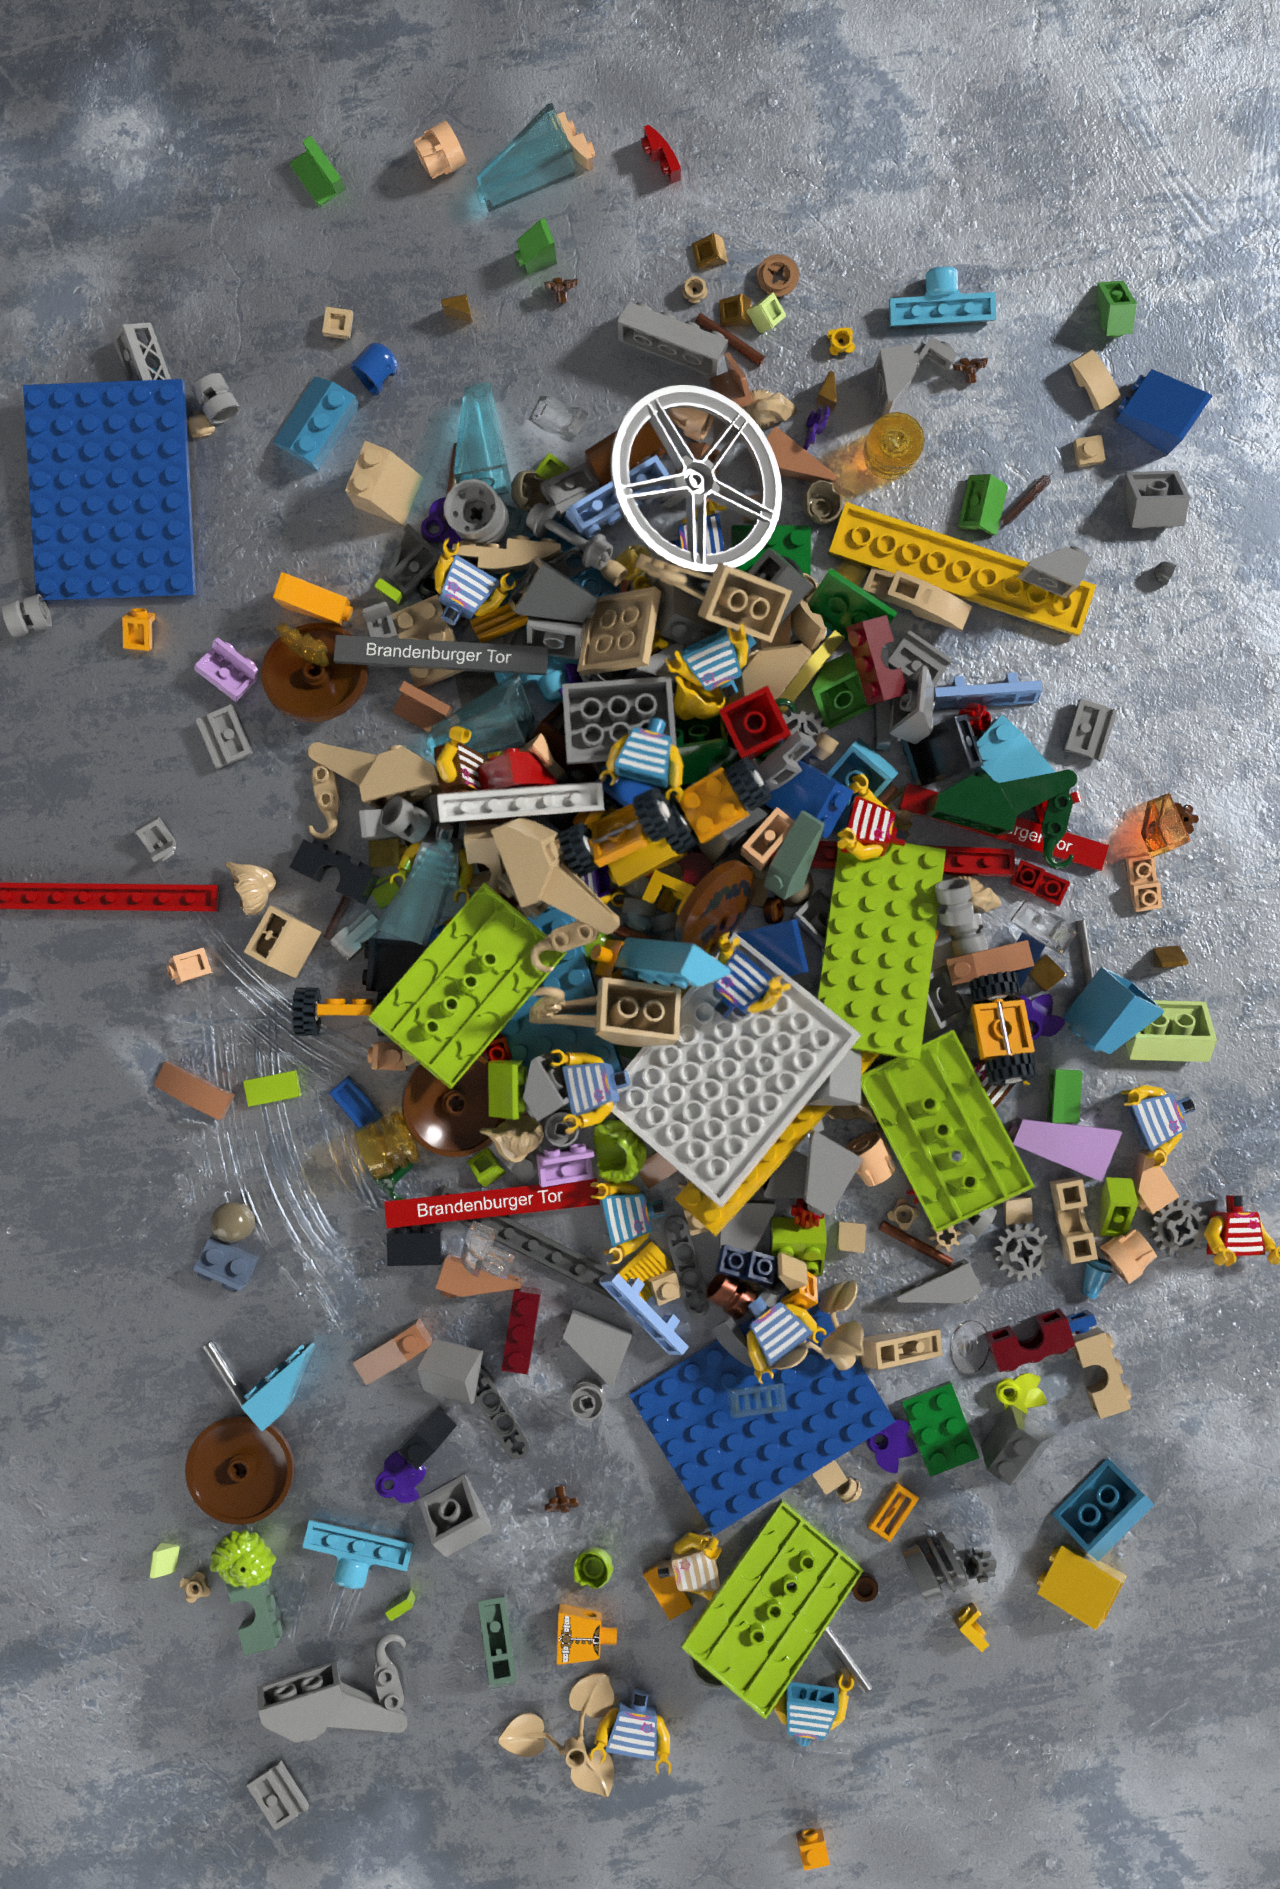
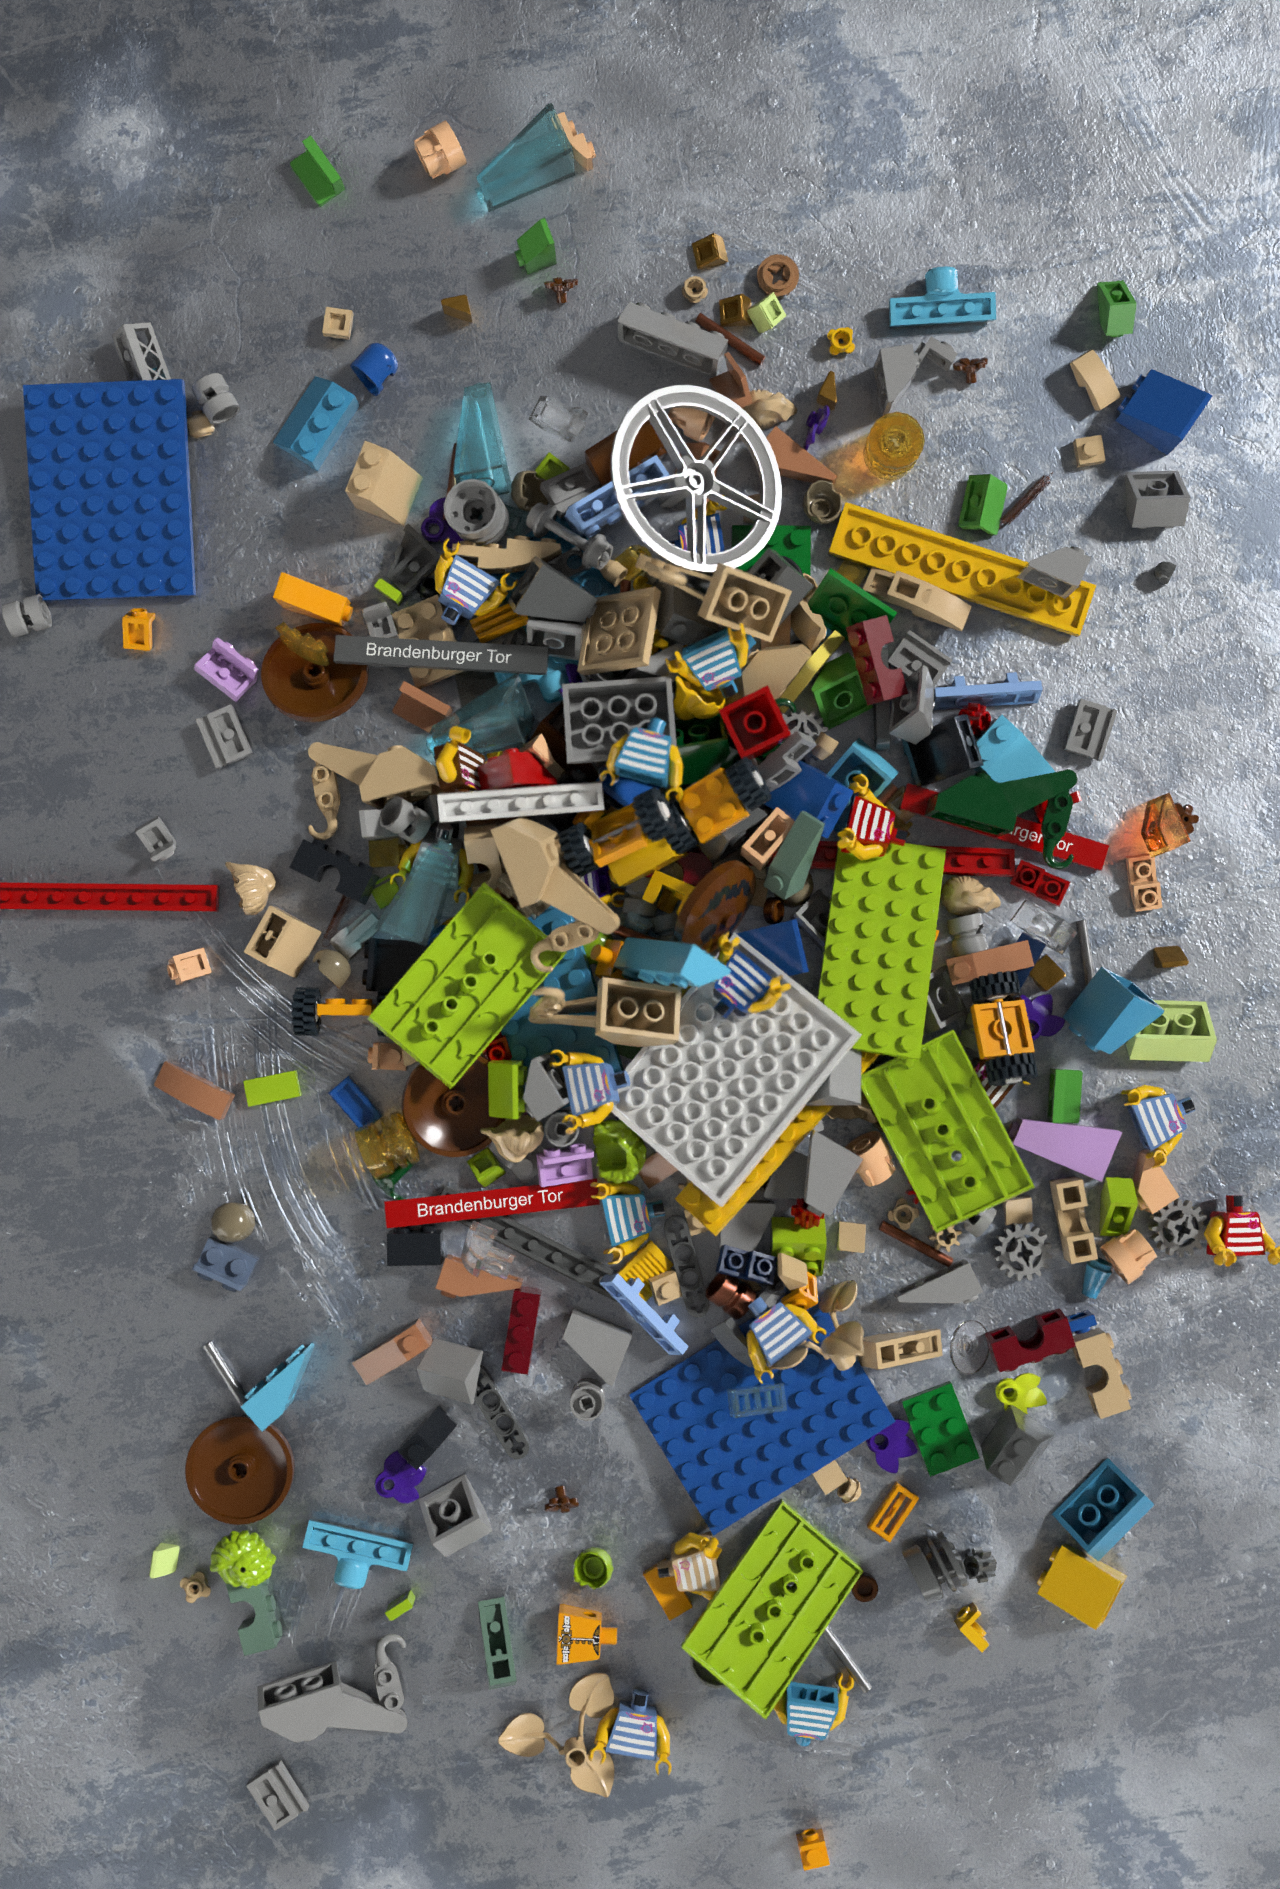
red slope [640,125,681,184] -> none
light grey wheel [935,878,974,926] -> none
none -> dark tan hair [313,949,351,989]

